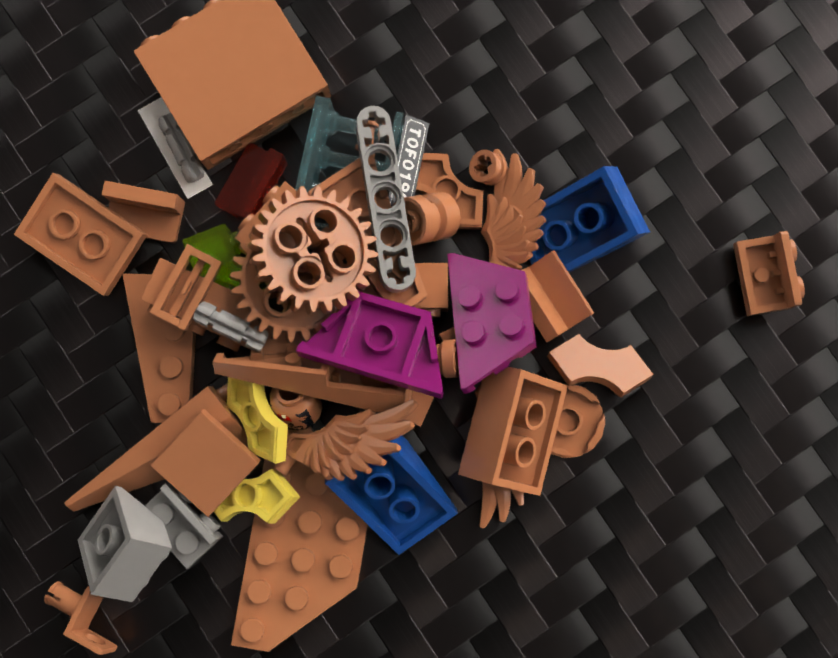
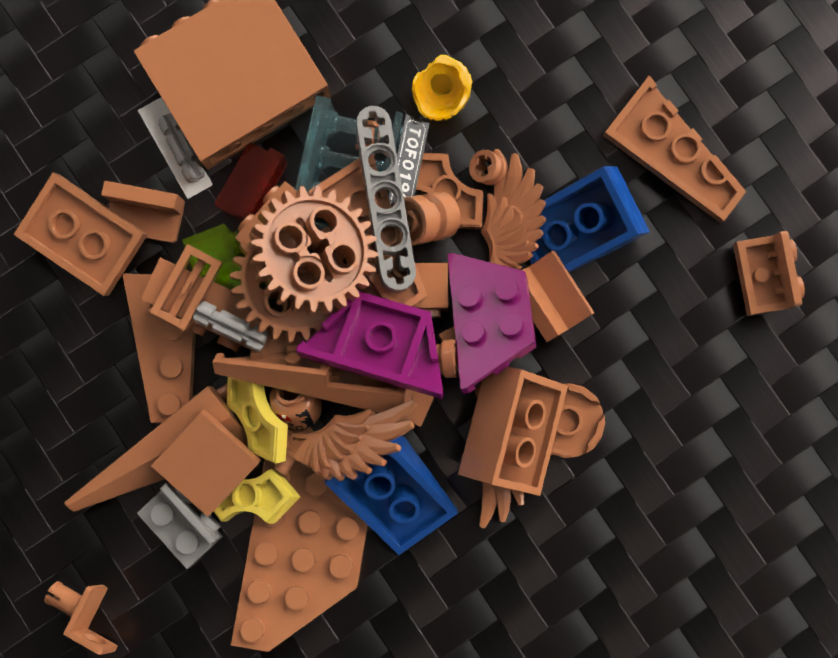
light grey slope [78,486,172,602] -> none
tile [547,334,654,397] -> none
none -> yellow hair [412,55,472,121]
none -> nougat wing [603,76,746,224]

